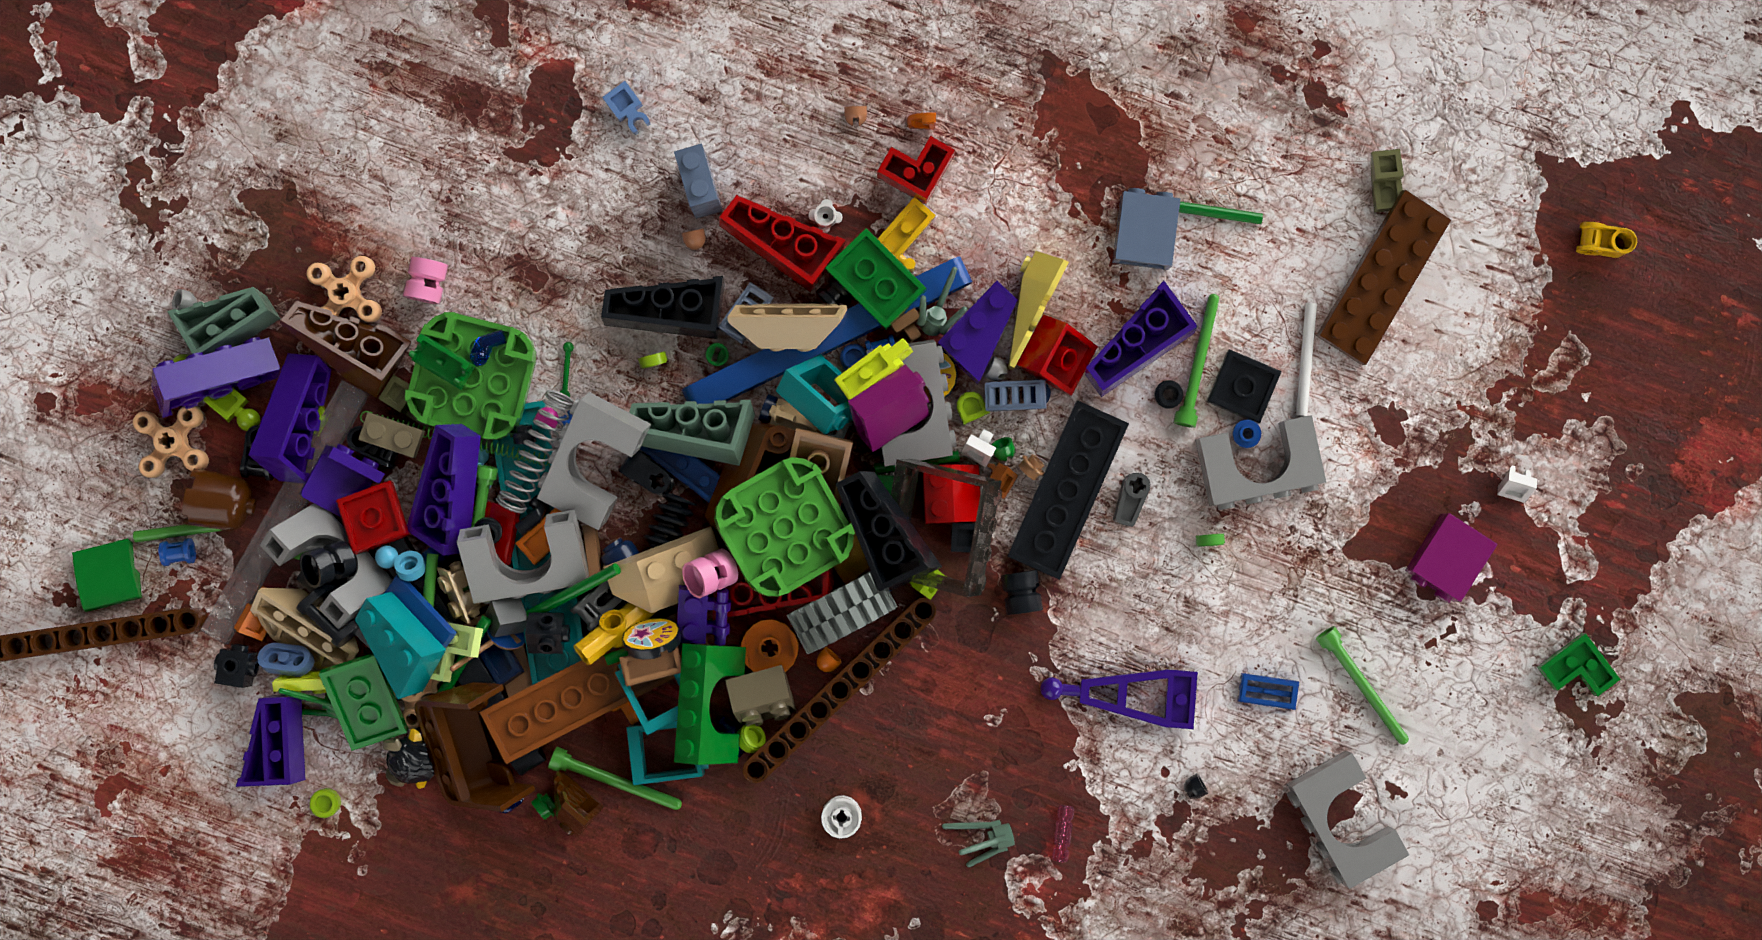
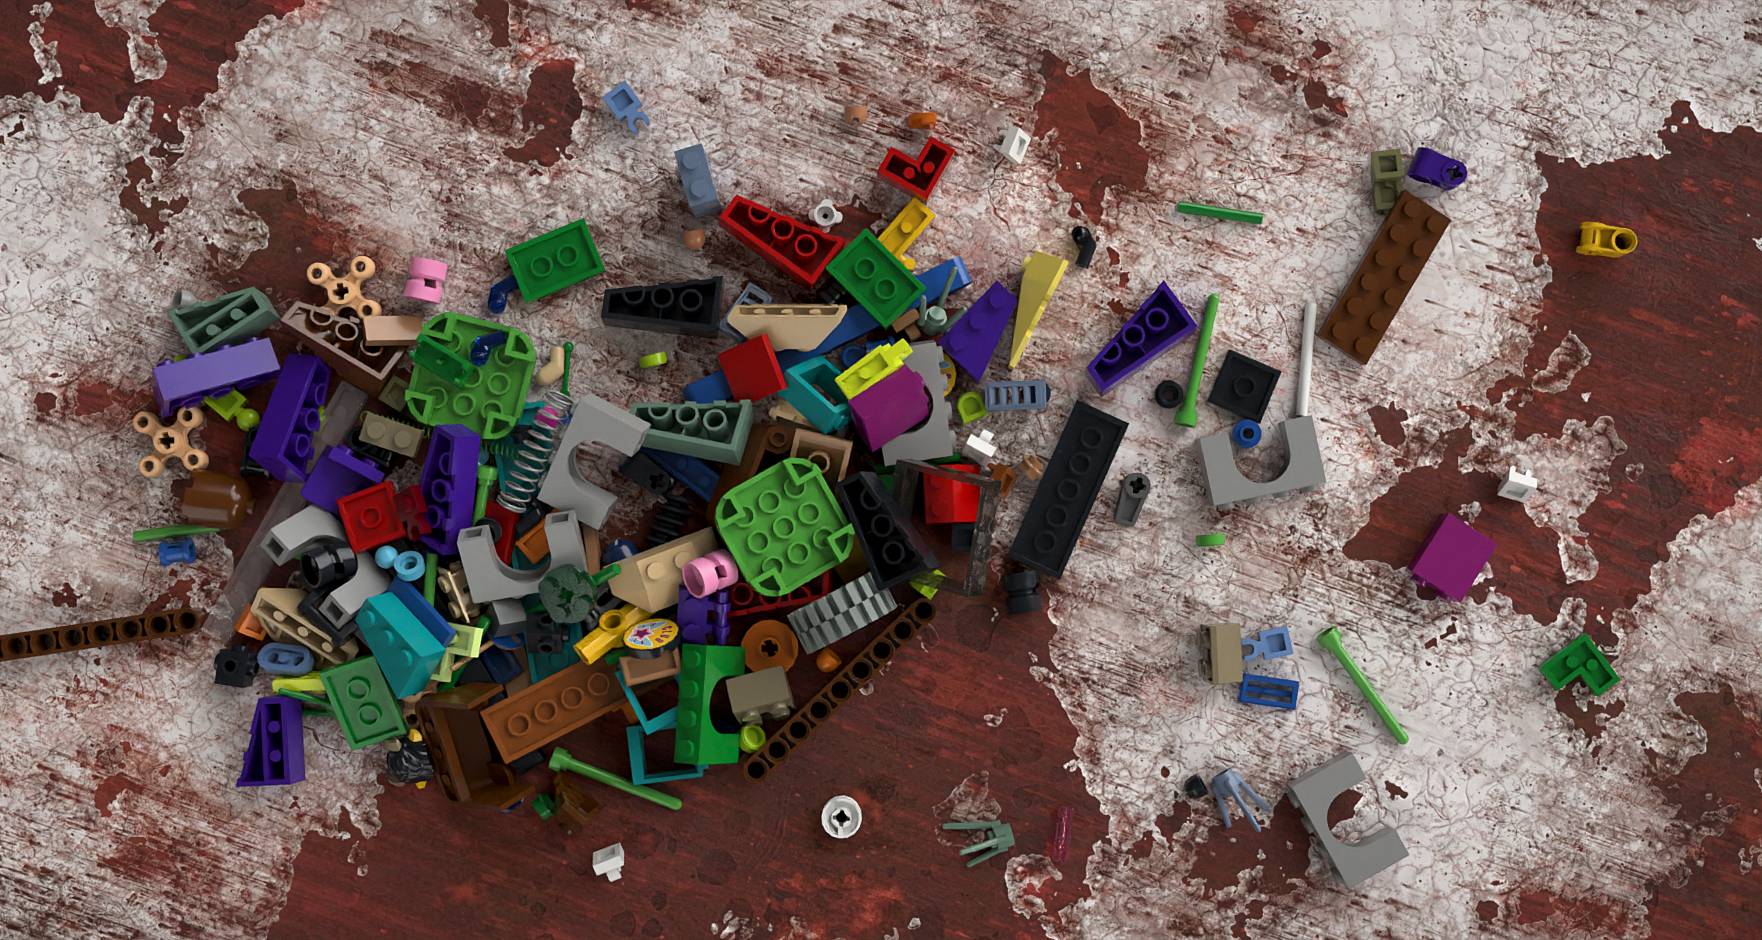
green slope [72,538,142,612] -> none
lime tile [309,788,341,818] -> none
green hinge [705,343,729,366] -> none
dark blue tile [758,394,778,424] -> none
light grey hinge [984,356,1008,381] -> none
green hinge [991,437,1015,462] -> none
red slope [1016,314,1098,396] -> none
dark purple plate [1040,669,1198,730] -> none
sand blue brick [1112,188,1180,270] -> none
none -> medium nougat tile [361,316,423,346]
none -> dark red plate [393,485,431,540]
none -> clear blue arm [488,274,519,314]
none -> green plate [504,218,606,304]
none -> tan arm [535,347,564,386]
none -> clear green plate [538,564,598,623]
none -> white tile [593,842,624,882]
none -> red tile [717,334,788,403]
none -> white tile [993,126,1031,164]
none -> black arm [1071,226,1097,269]
none -> dark tan slope [1197,623,1243,685]
none -> sand blue plant [1211,768,1270,833]
none -> medium blue plate [1241,626,1294,660]
none -> dark purple piece [1407,147,1468,190]

